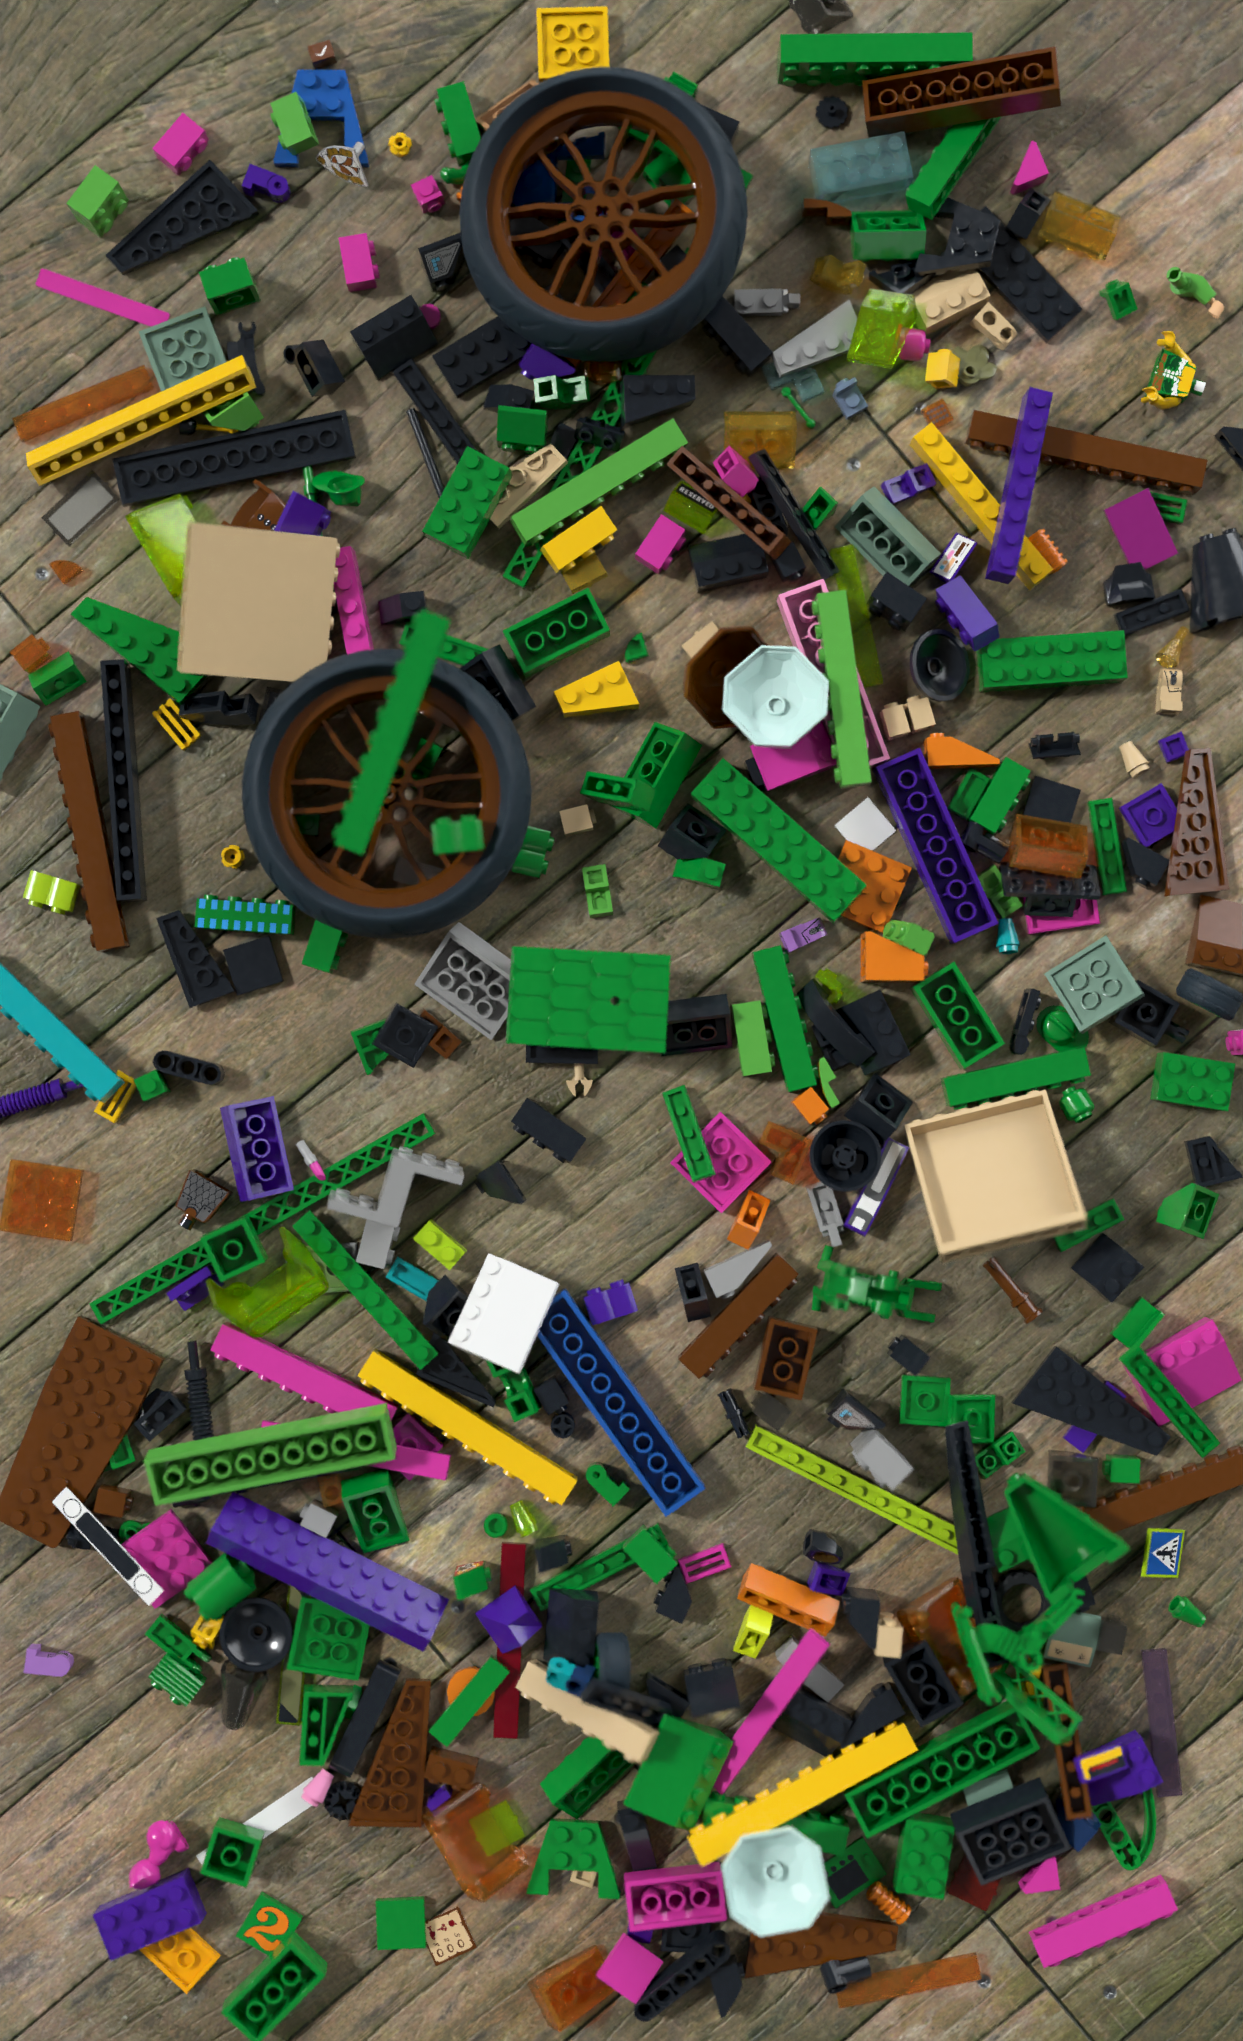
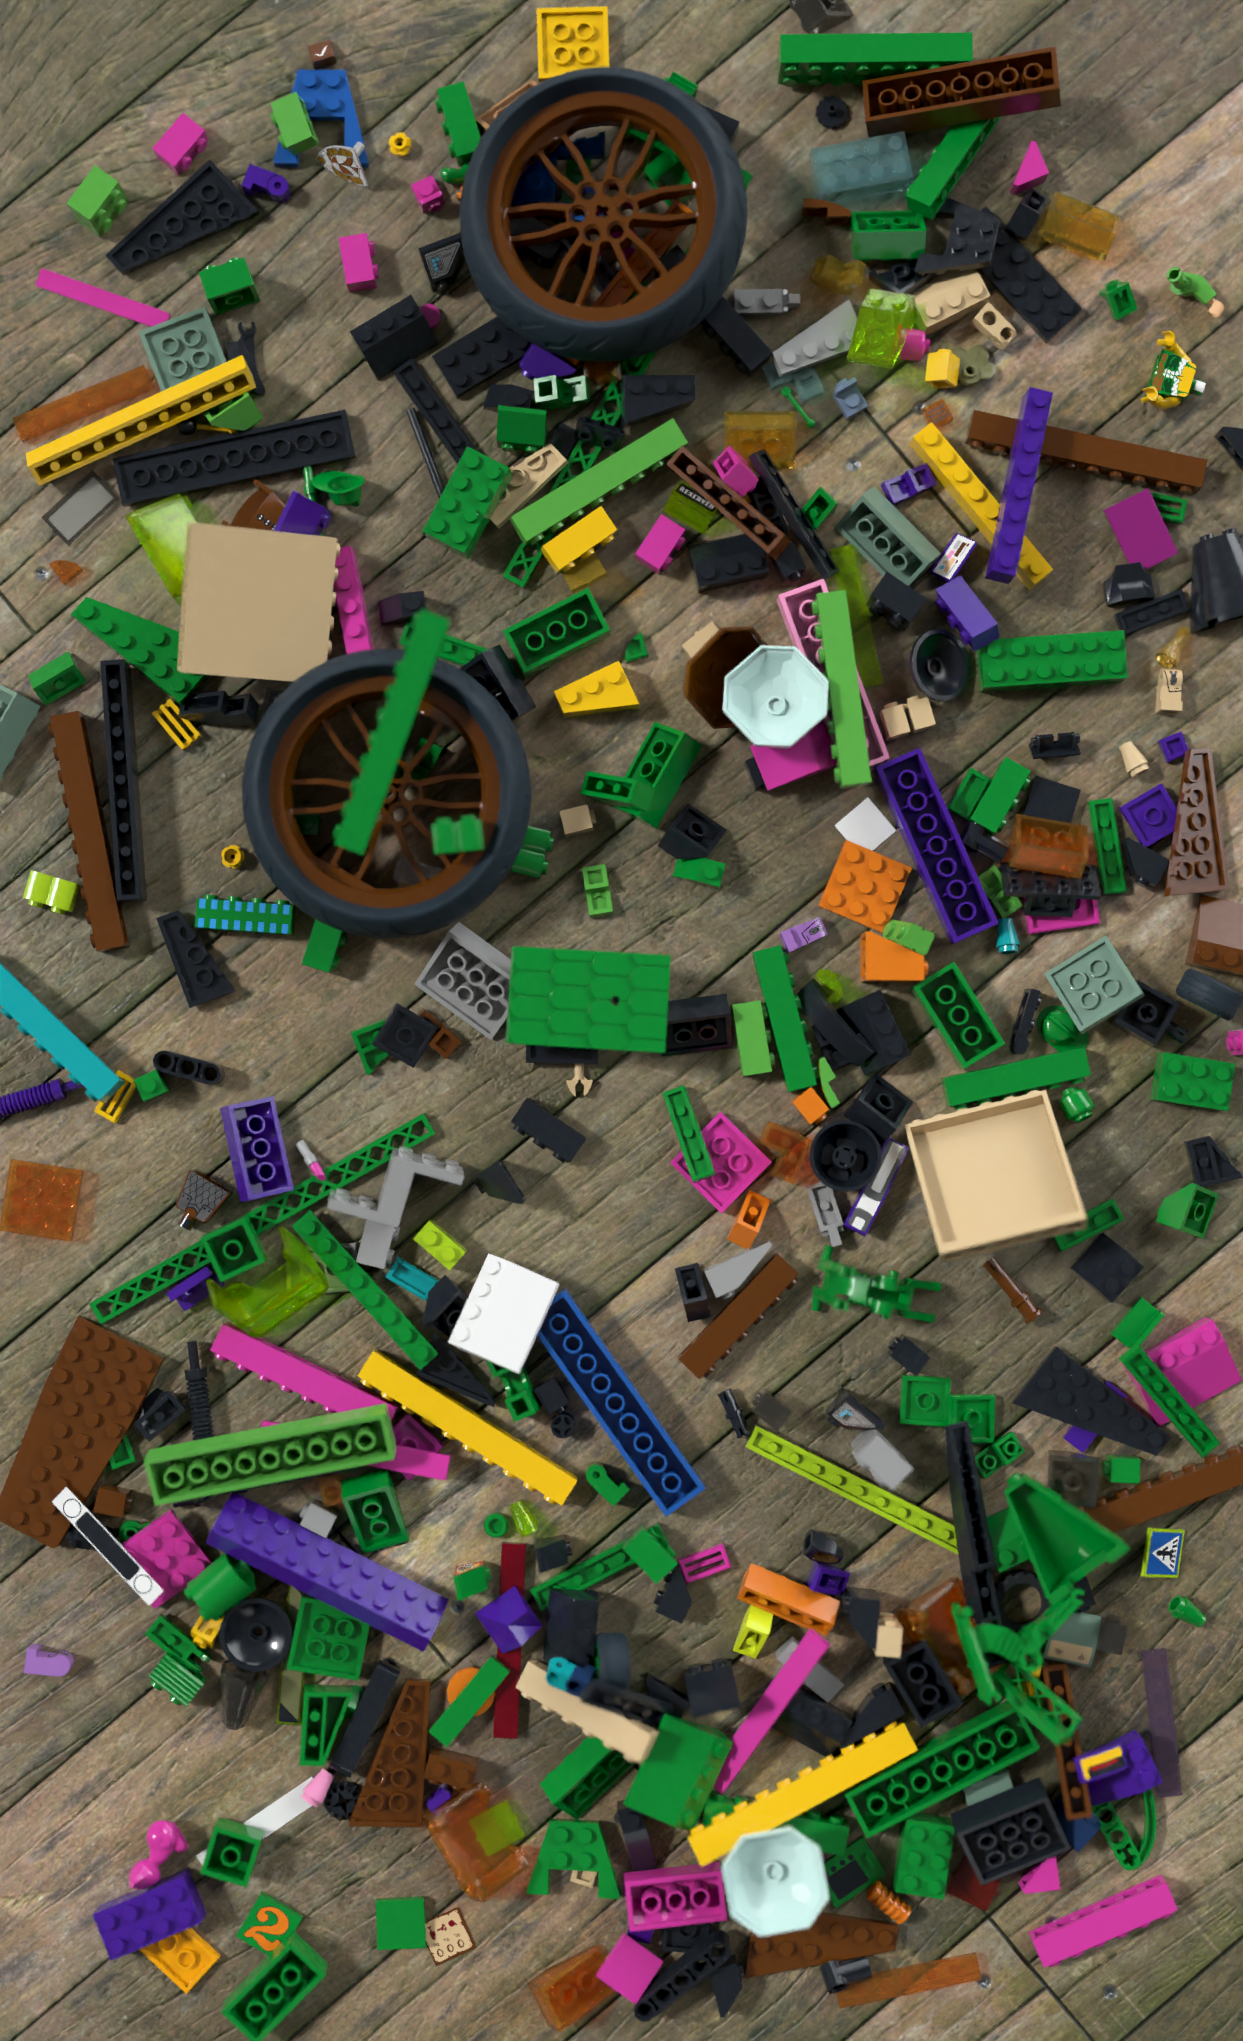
clear orange brick [10,634,52,674] -> none
black tile [223,936,284,996] -> none
black hinge [283,339,345,397] -> none
dark purple brick [583,1279,638,1325] -> none
green brick [691,758,867,924] -> none
reddish brown brick [753,1316,818,1401] -> none
orange slope [924,733,1000,769] -> none
orange piece [1028,529,1068,574] -> none

